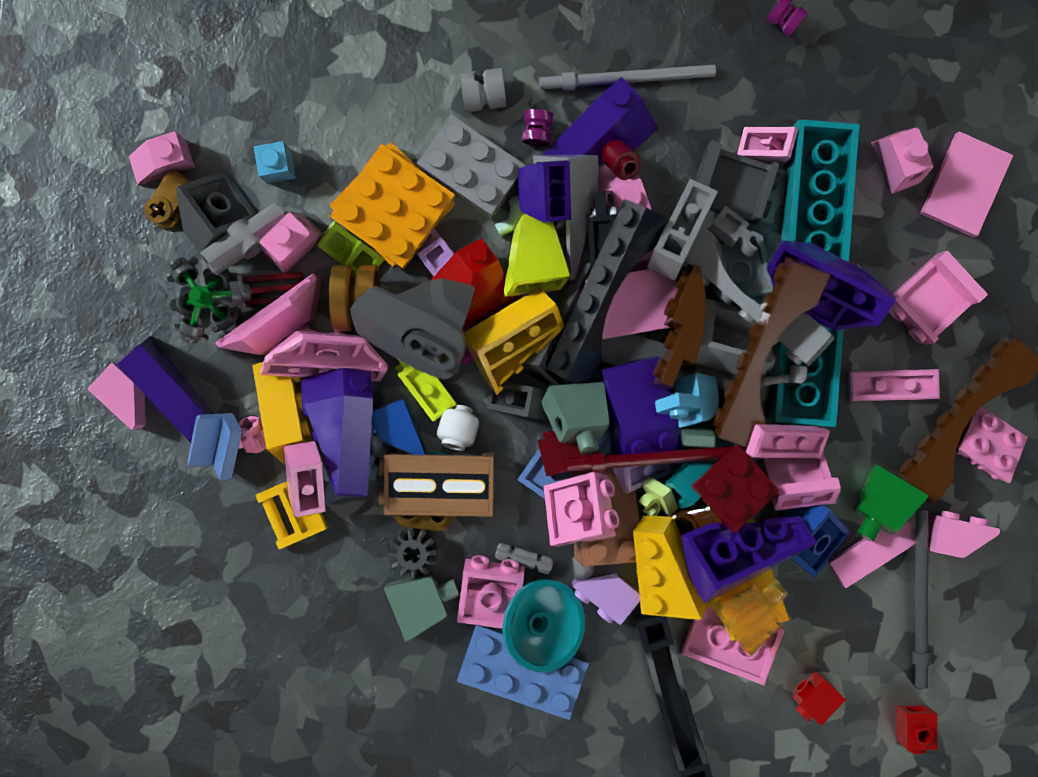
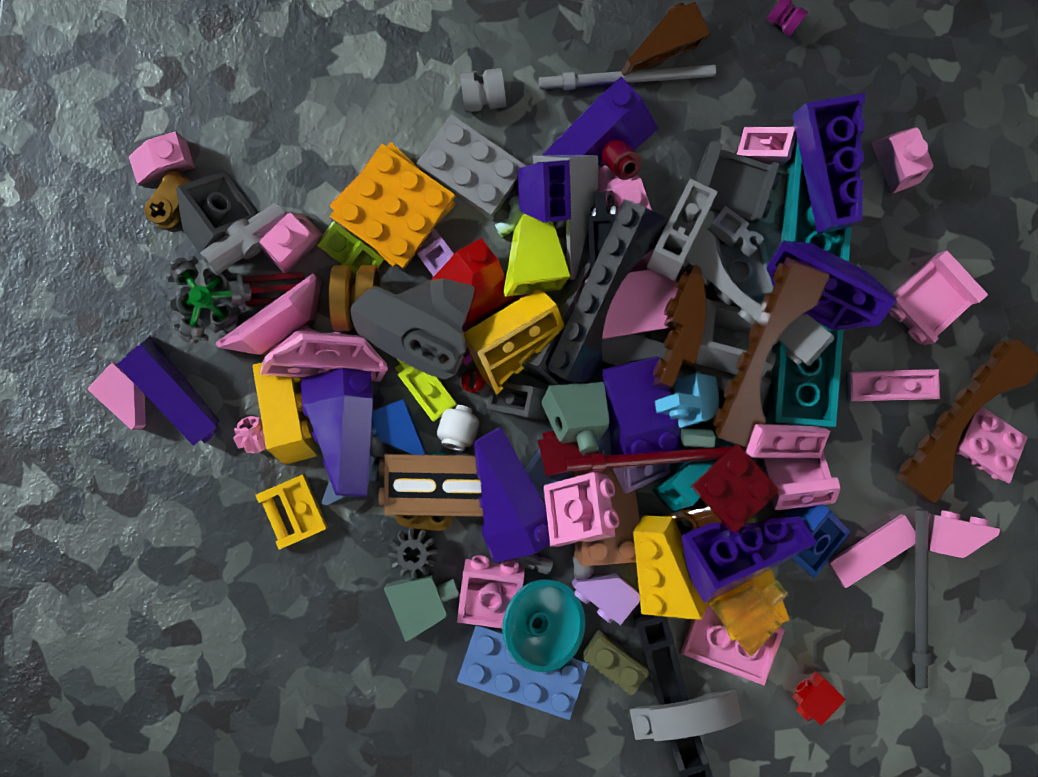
medium blue panel [187,413,242,480] -> none
medium azure brick [253,141,296,184] -> none
bright pink brick [284,441,325,517] -> none
magenta wheel [522,109,554,147] -> none
yellowish green tile [639,476,678,516] -> none
light grey hand [763,365,807,386] -> none
green torso [854,465,929,542] -> none
red brick [896,705,938,754] -> none
bright pink tile [920,131,1013,238] -> none
none -> red hinge [461,369,485,393]
none -> dark purple wedge [474,427,550,562]
none -> olive brick [582,629,649,695]
none -> reddish brown slope [621,2,710,76]
none -> light grey arch [629,690,742,741]
none -> dark purple wedge [792,93,865,234]

